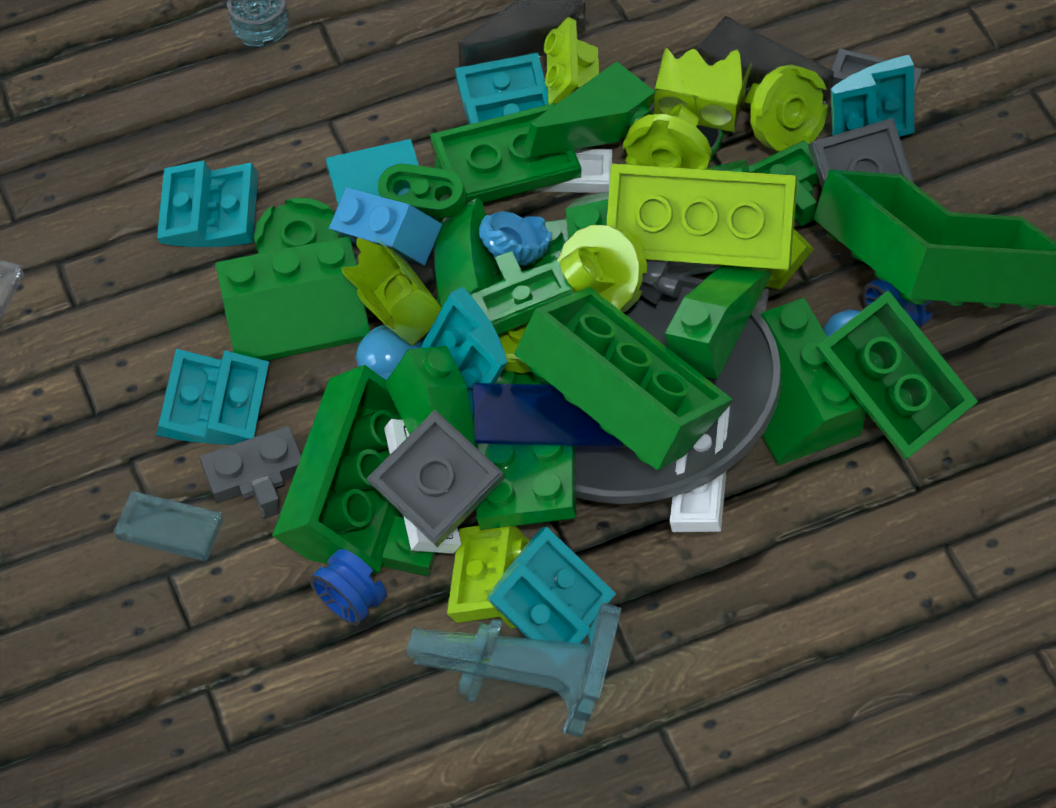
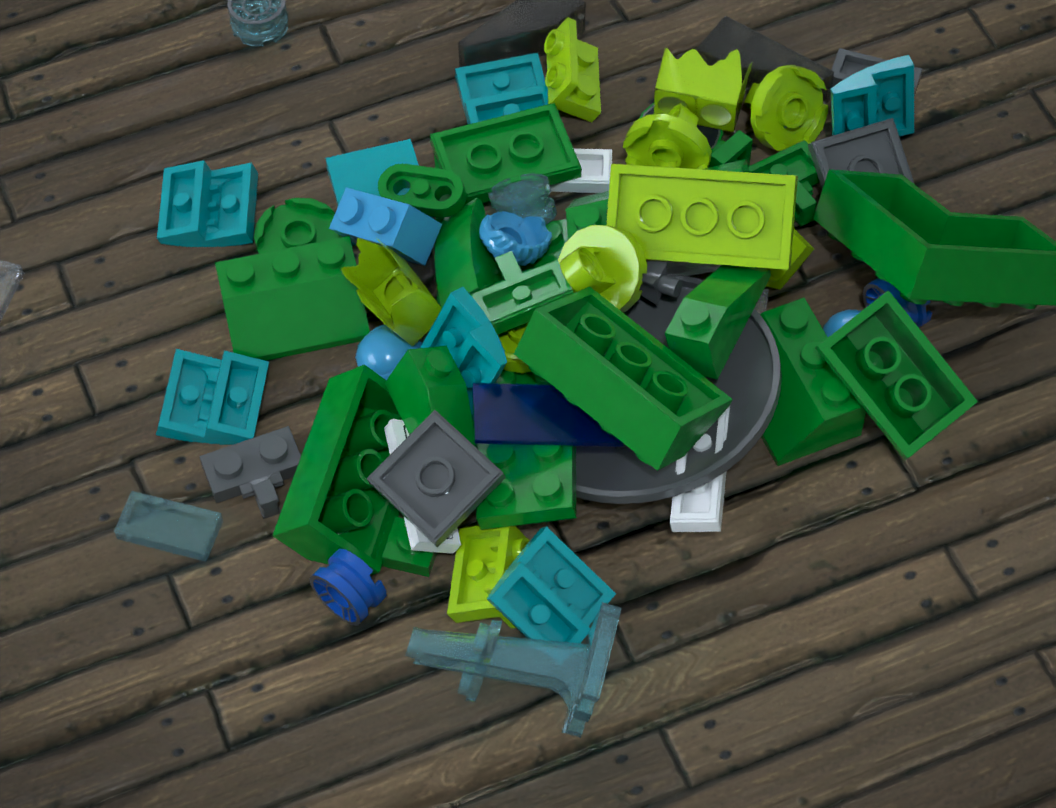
green slope [523,61,656,157] -> none
none -> clear light blue wheel [488,173,557,225]
none -> green plate [709,130,753,167]

